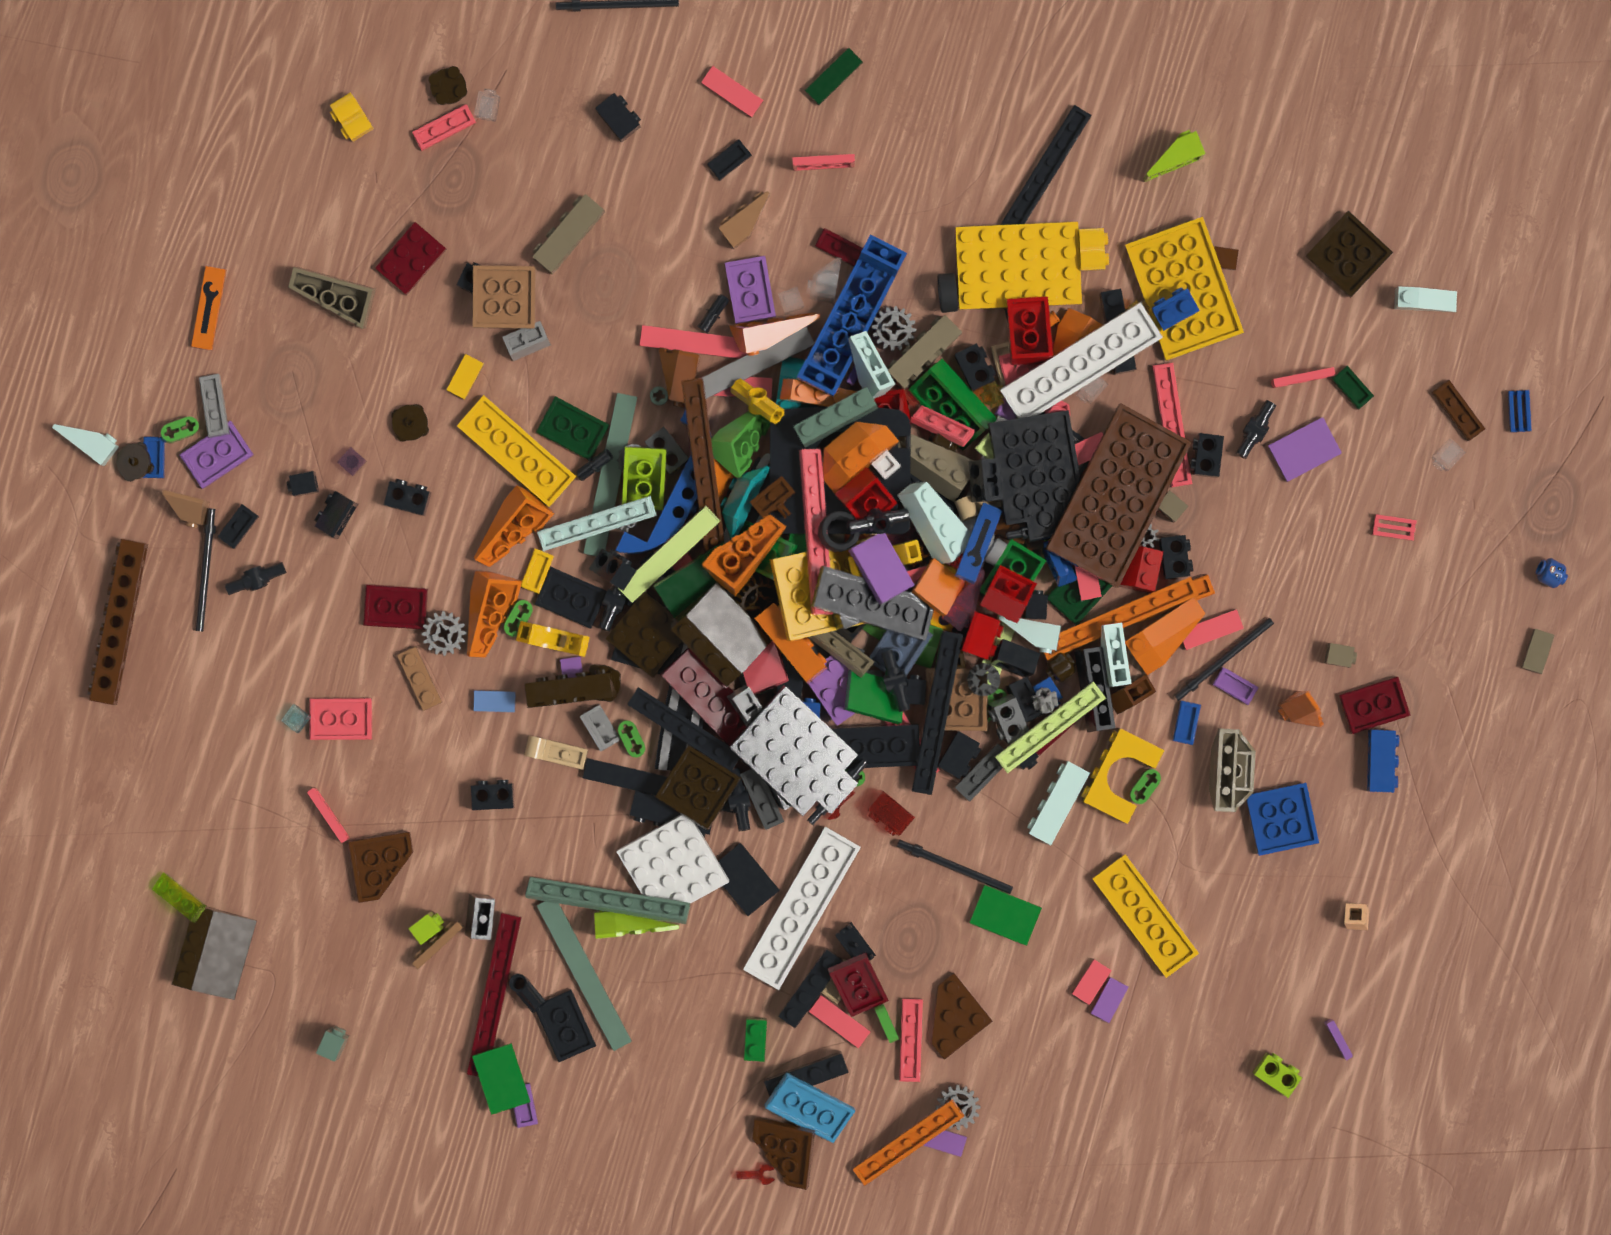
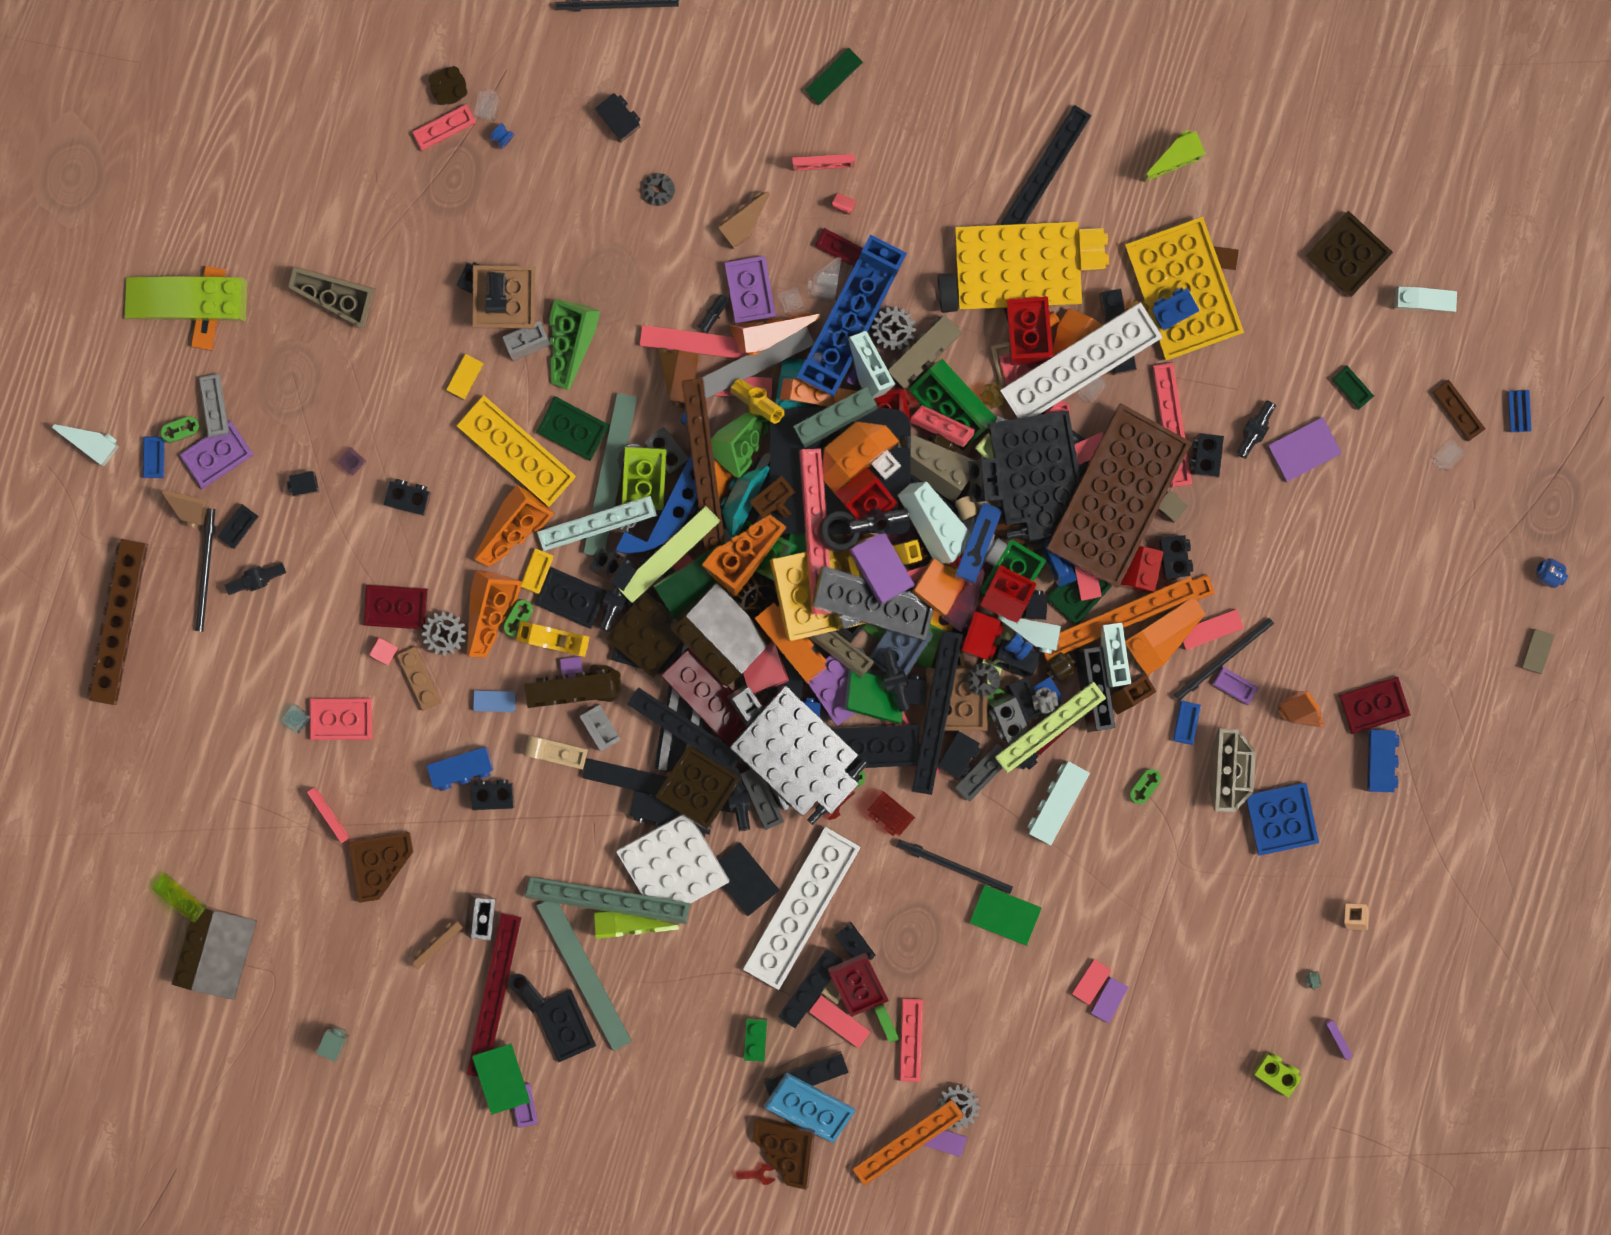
dark brown piece [117,442,154,482] -> none
black slope [314,491,359,539] -> none
yellow brick [330,92,374,142] -> none
dark red plate [375,222,447,295] -> none
dark brown piece [391,404,429,442] -> none
lime brick [409,911,444,945] -> none
dark tan brick [533,194,605,275] -> none
black axle [576,448,614,481] -> none
bright green beam [618,721,646,758] -> none
sand green bush [650,387,668,405] -> none
coral tile [701,66,763,118] -> none
black tile [707,139,752,181] -> none
reddish brown plate [932,973,993,1060] -> none
black brick [954,343,996,392] -> none
medium lavender tile [995,397,1017,420] -> none
yellow arch [1081,728,1165,824] -> none
yellow plate [1092,854,1199,978] -> none
light grey gear [1141,524,1160,548] -> none
coral tile [1271,367,1335,388] -> none
dark tan brick [1324,643,1357,668] -> none
coral tile [1372,514,1417,541] -> none
none -> lime slope [125,277,247,321]
none -> coral slope [369,638,398,665]
none -> blue brick [426,747,494,791]
none -> black piece [485,272,506,314]
none -> blue wheel [489,123,515,149]
none -> bright green wedge [549,299,601,390]
none -> dark grey gear [642,173,675,206]
none -> coral slope [832,193,856,215]
none -> blue wheel [1004,632,1033,661]
none -> sand green plate [1306,970,1321,991]

